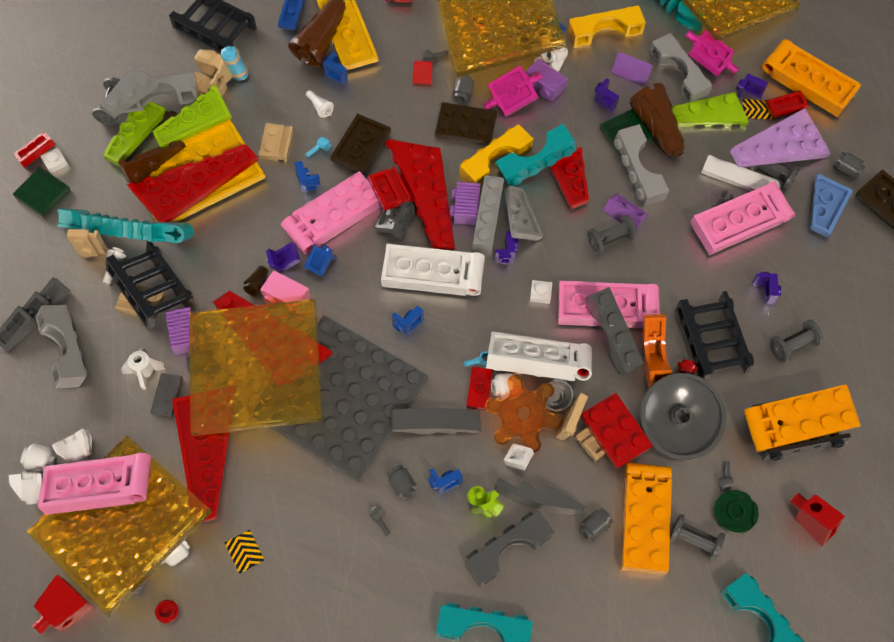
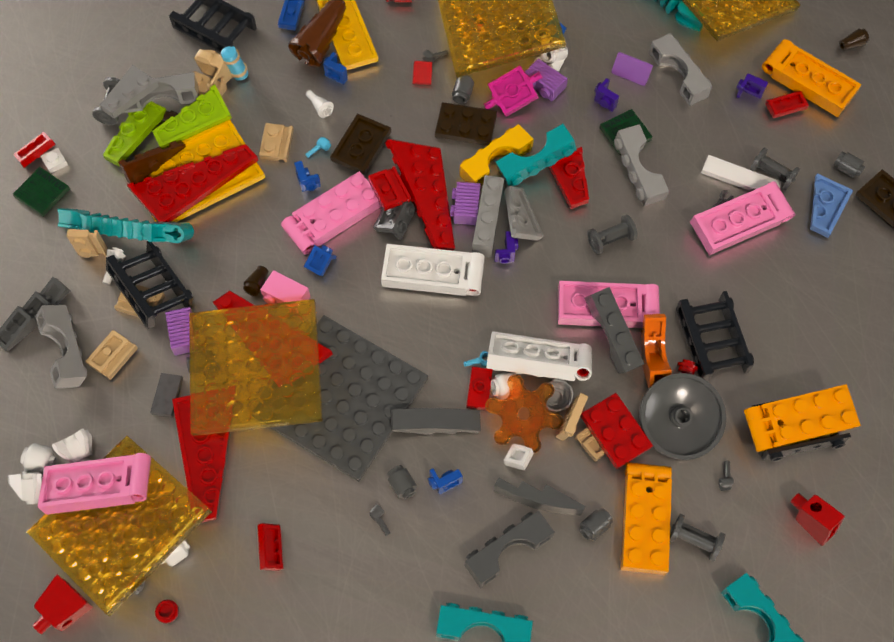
white brick [121,348,166,390] -> none
sticker [225,529,264,573] -> none
dark purple bracket [266,242,301,272] -> none
blue bracket [392,305,424,336] -> none
lime hips [467,486,504,518] -> none
white plate [530,280,552,304] -> none
yellow arch [567,5,646,48] -> none
medium lavender slope [604,194,648,229] -> none
reddish brown cone [629,83,685,158] -> none
lime wing [672,92,749,127] -> none
dark pink plate [685,29,739,76] -> none
dark green tile [713,490,759,535] -> none
lavender wing [730,108,831,167] -> none
sticker [743,99,774,120] -> none
dark purple bracket [752,272,782,305] -> none
dark grey hose [769,319,824,363] -> none
none -> tan plate [85,330,138,380]
none -> red plate [258,523,283,571]
none -> dark brown cone [839,29,869,51]

